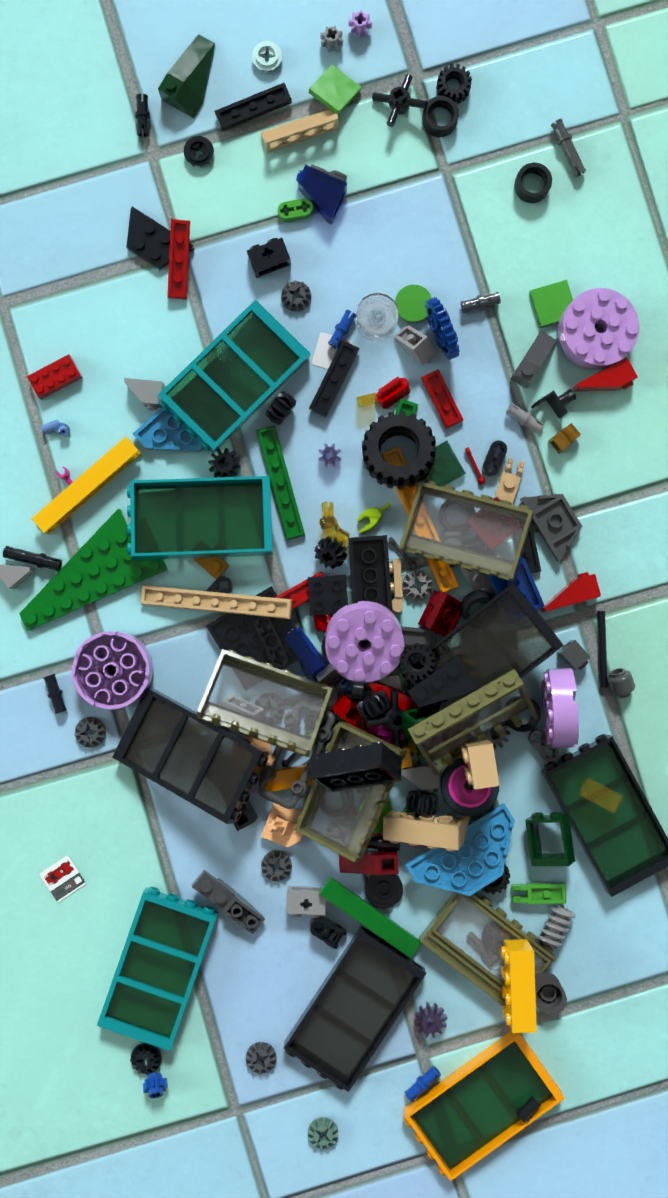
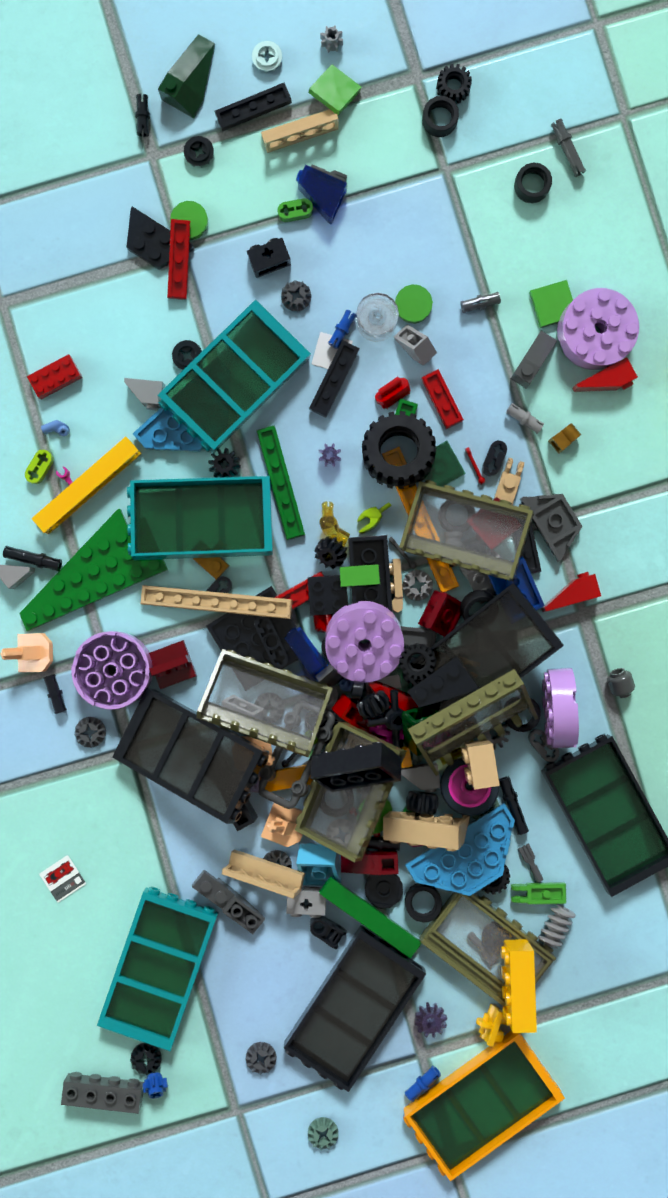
black gear [266,391,296,425] -> none
lavender gear [348,10,372,38] -> none
clear yellow tile [356,393,377,408] -> none
black bar [372,74,428,127] -> none
blue gear [425,297,460,360] -> none
black pin [516,1096,541,1123] -> none
dark green window [525,812,575,866] -> none
black bracket [531,389,576,419] -> none
dark grey piece [535,972,567,1015] -> none
dark grey brick [557,640,590,670] -> none
clear yellow tile [579,777,623,813] -> none
black bar [597,611,608,688] -> none
none -> light nougat piece [0,633,53,672]
none -> lime beam [25,449,54,484]
none -> dark grey brick [61,1072,144,1114]
none -> dark red bracket [149,640,197,689]
none -> bright green tile [170,201,208,240]
none -> black gear [172,340,202,370]
none -> tan fence [222,849,305,899]
none -> medium azure slope [296,843,341,886]
none -> bright green tile [339,564,380,587]
none -> black tyre [405,883,442,923]
none -> yellow hips [476,1003,506,1047]
none -> black pin [499,776,529,835]
none -> dark grey piece [518,843,543,883]

